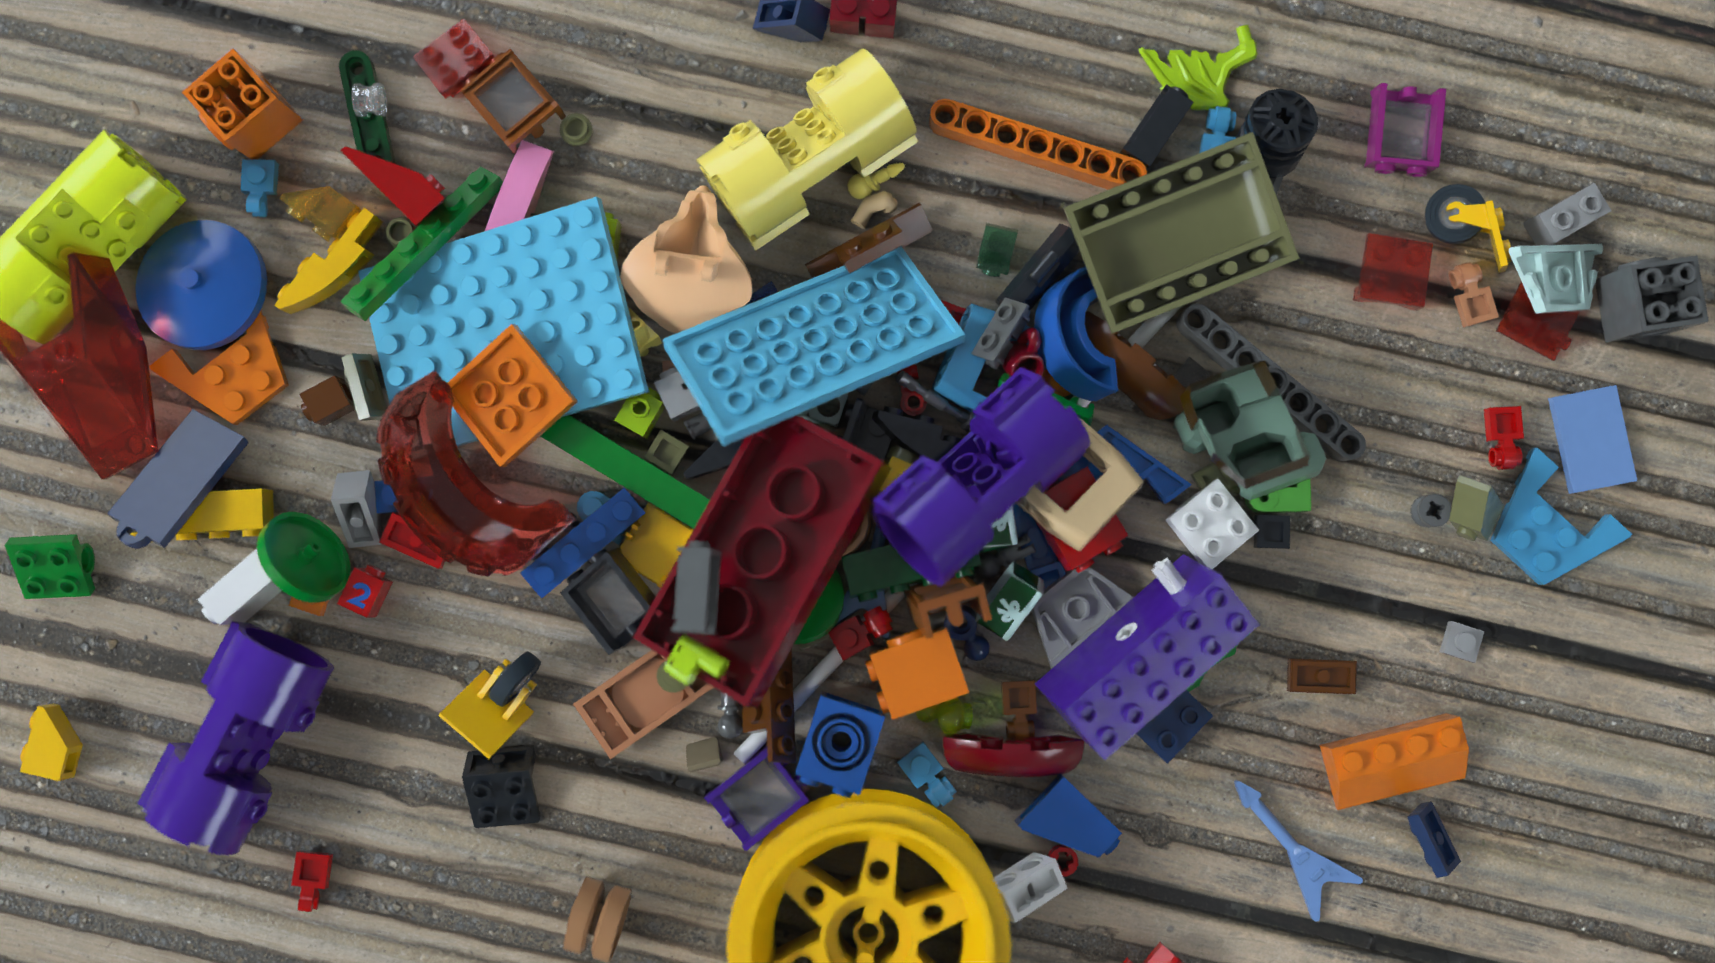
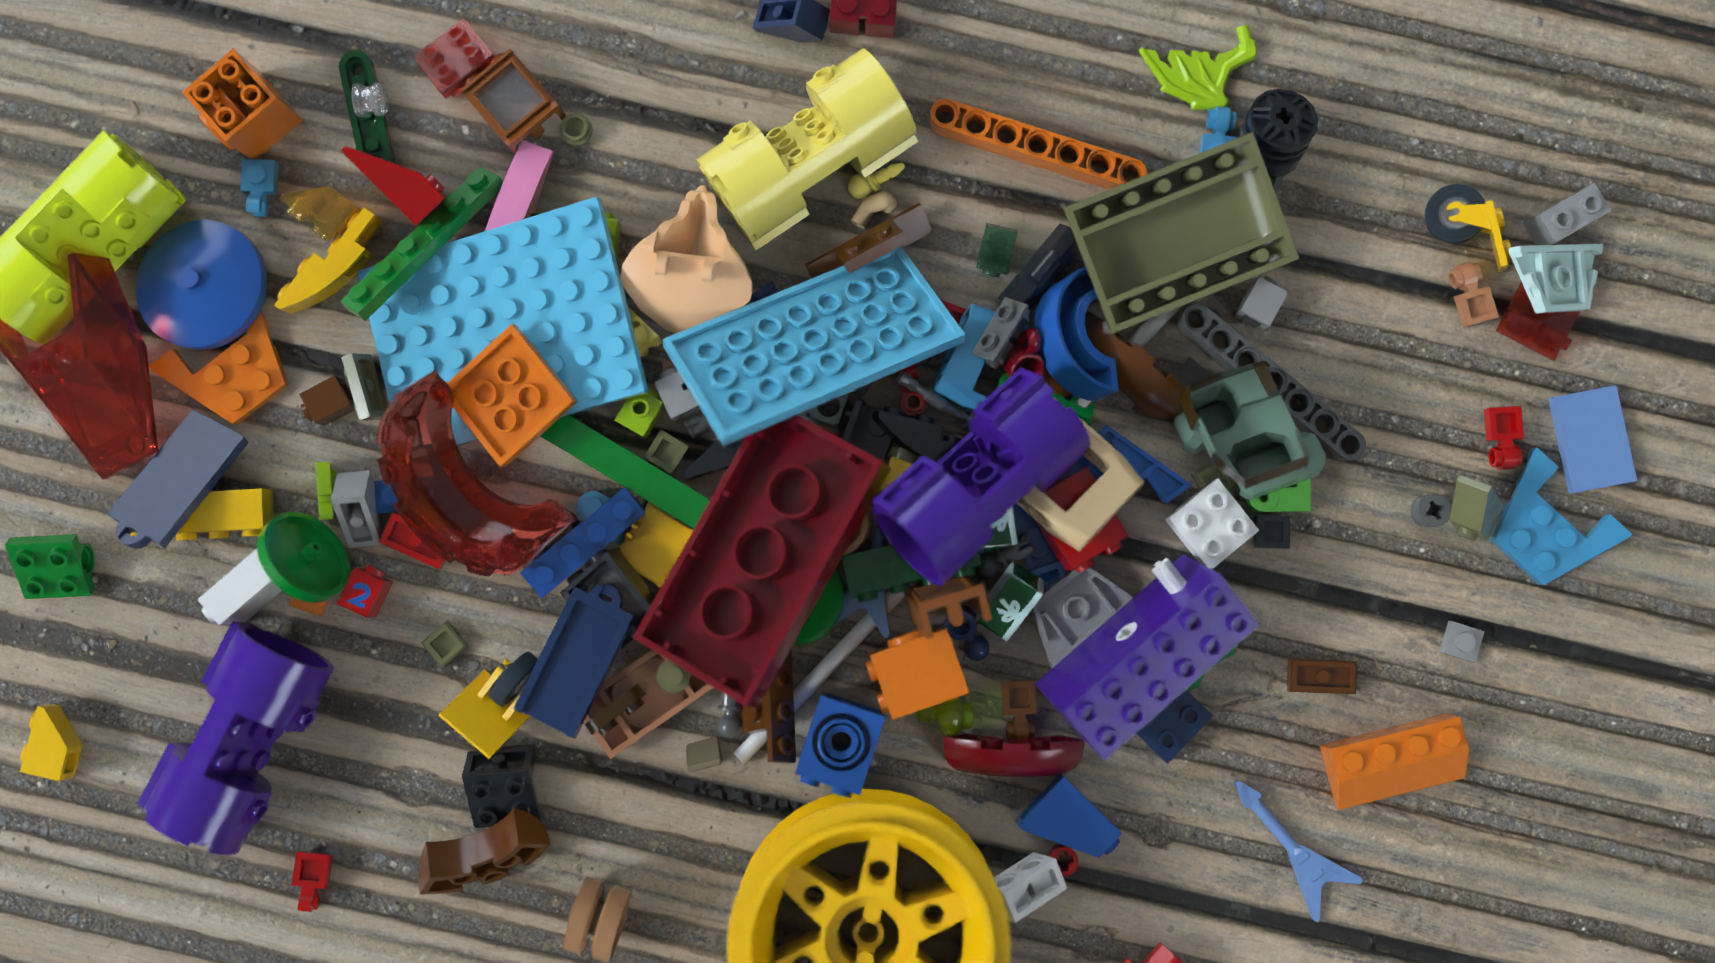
olive plate [385,217,417,248] -> none
lime piece [664,634,729,686] -> none
dark grey window [671,541,721,635] -> none
window [704,747,810,852] -> none
red plate [828,606,893,661] -> none
dark azure plate [897,742,957,808] -> none
black window [1119,84,1193,170] -> none
clear red piece [1353,233,1433,311] -> none
window [1364,83,1446,177] -> none
dark blue plate [1407,801,1461,878] -> none
dark grey brick [1595,256,1709,343] -> none
none -> lime plate [315,461,337,520]
none -> reddish brown brick [418,808,551,895]
none -> olive tile [421,621,469,668]
none -> dark blue piece [513,584,636,739]
none -> dark brown plate [584,684,646,736]
none -> light grey brick [1233,276,1288,331]

